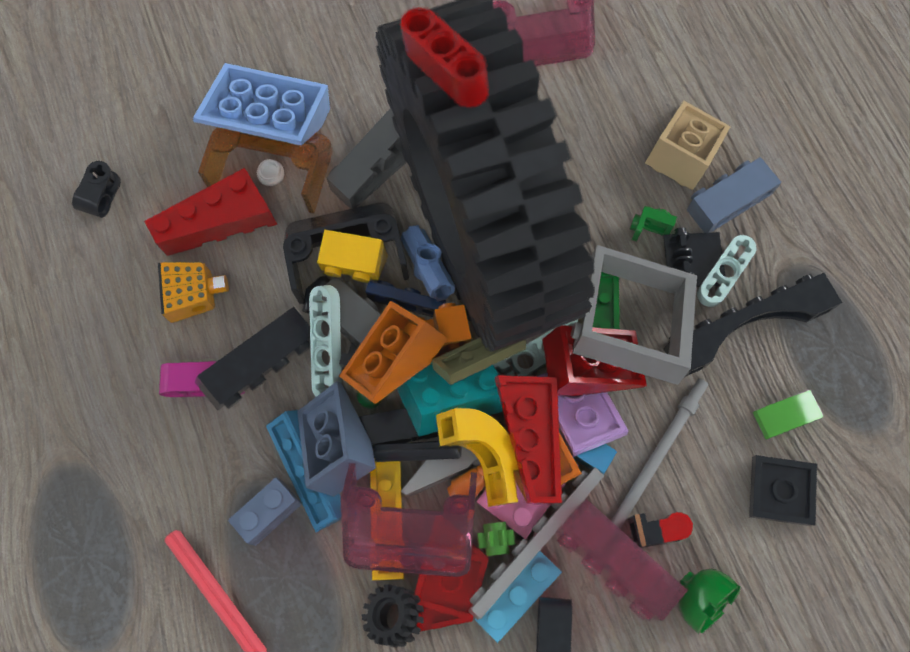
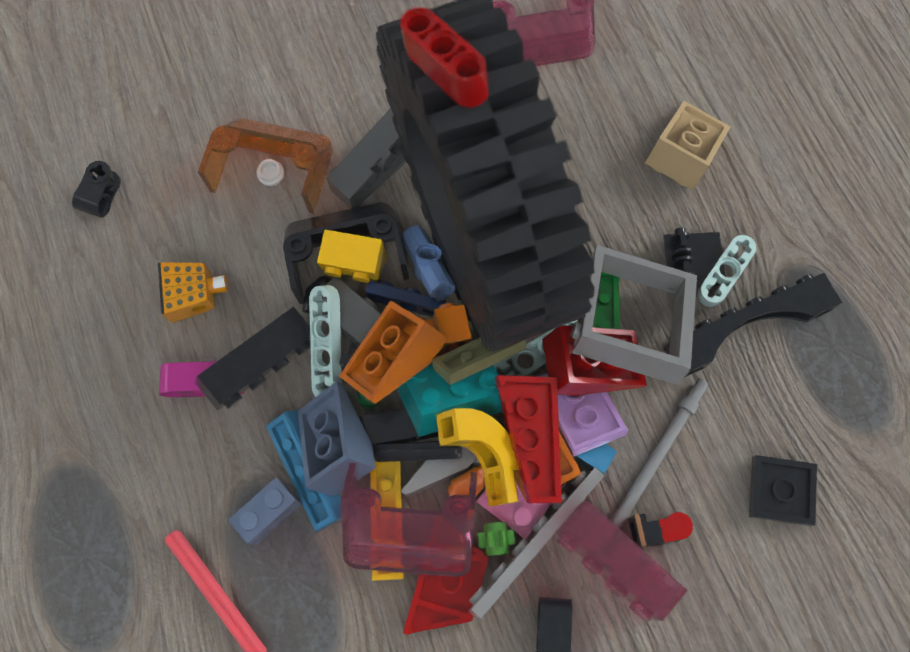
red wedge [144,167,277,256] -> none
light blue slope [193,63,330,146] -> none
black tyre [362,584,424,647] -> none
medium azure plate [475,551,562,643] -> none
green bracket [630,206,677,242] -> none
green cylinder [678,568,741,634] -> none
sand blue brick [687,157,781,233] -> none
bright green slope [753,390,824,440] -> none

